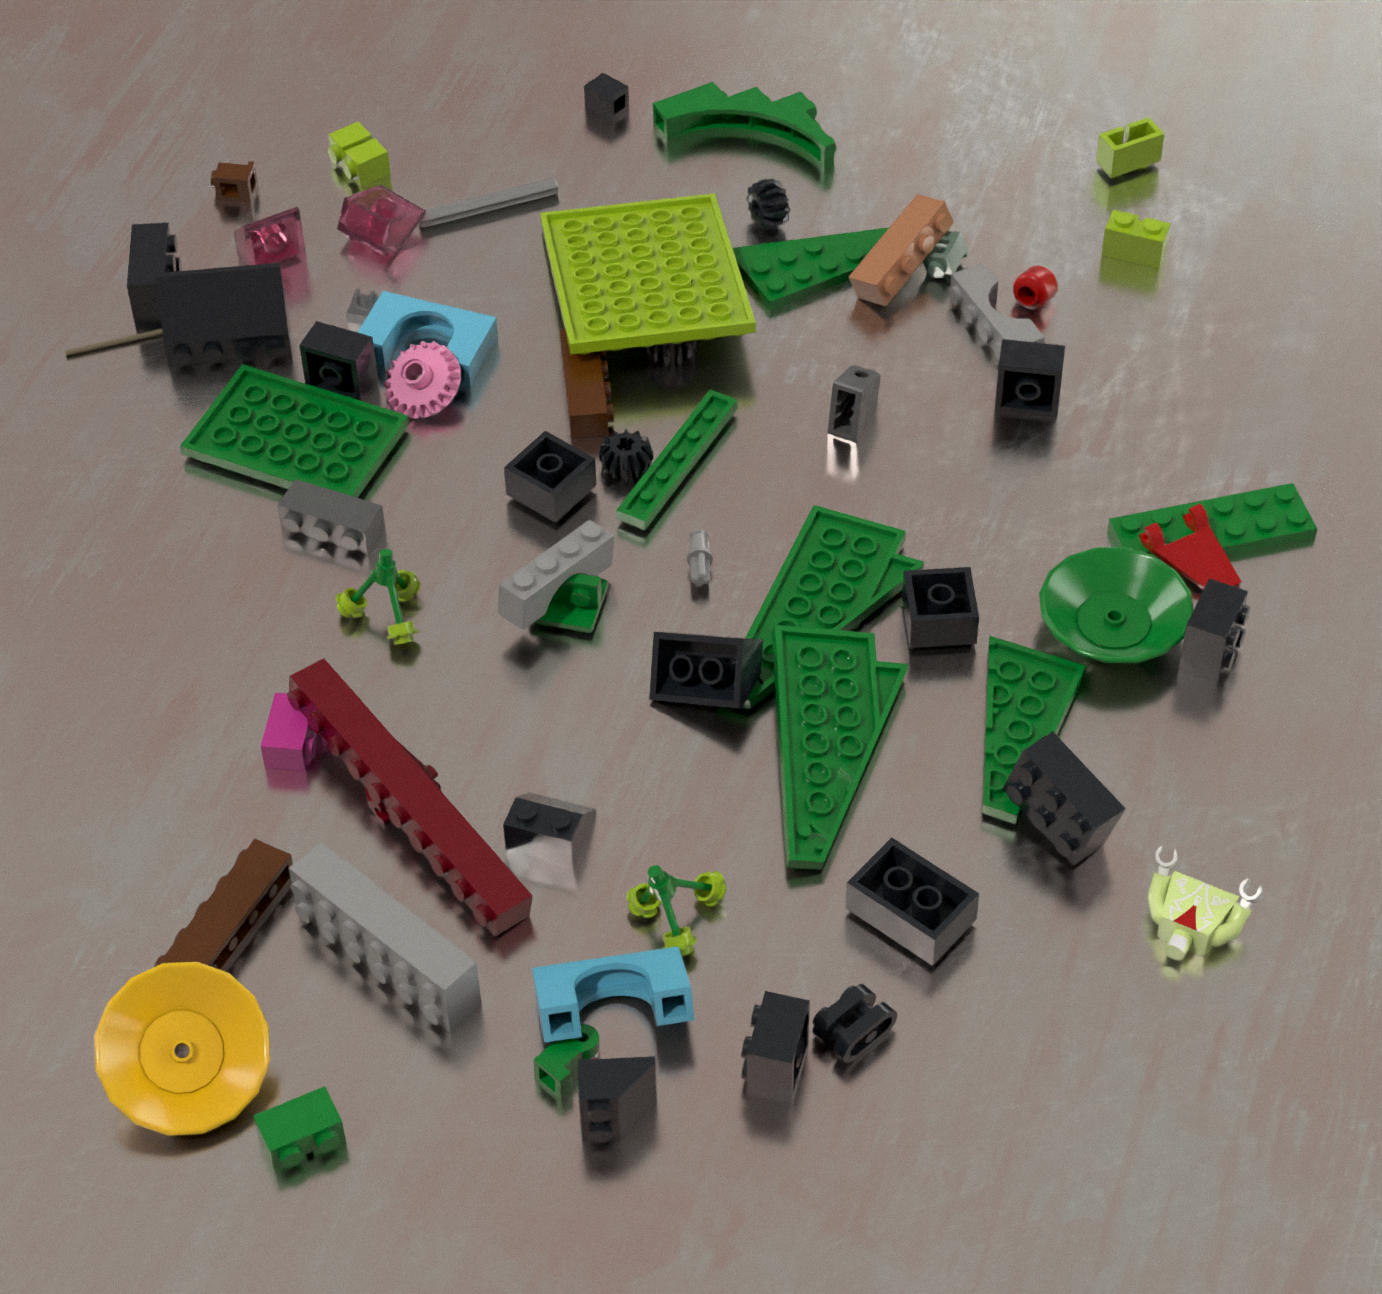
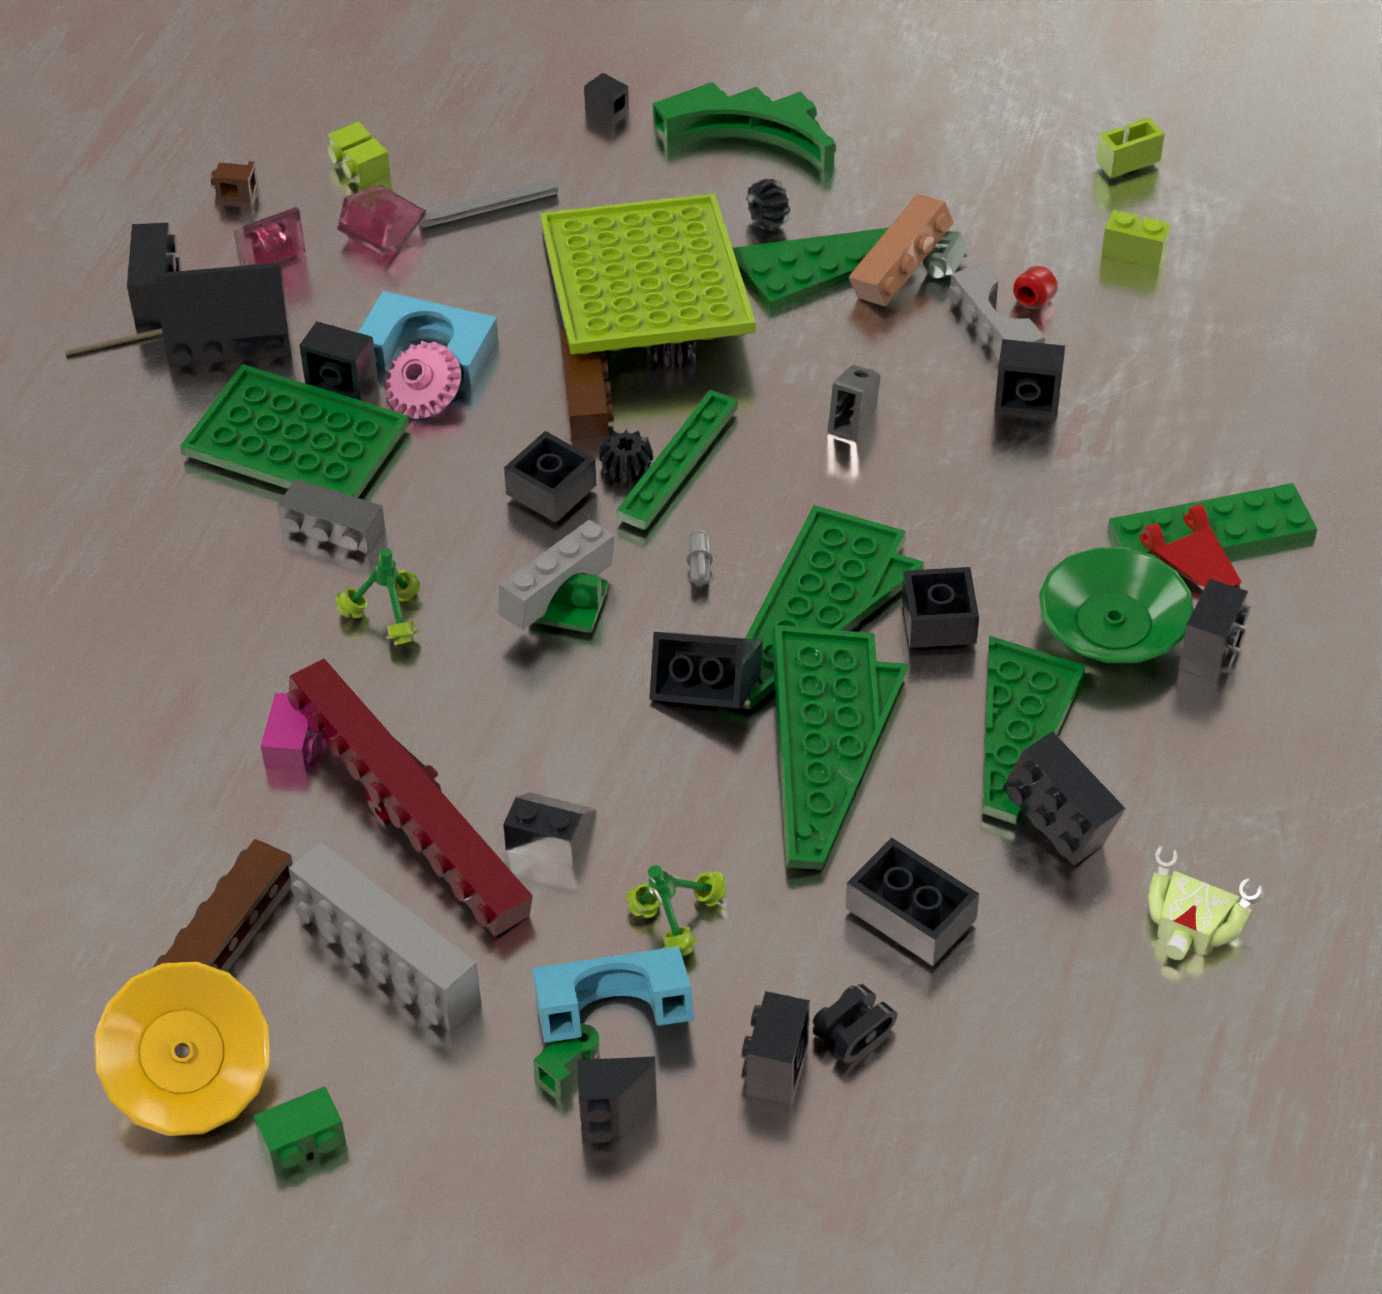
flat silver tile [346,289,379,324] -> none

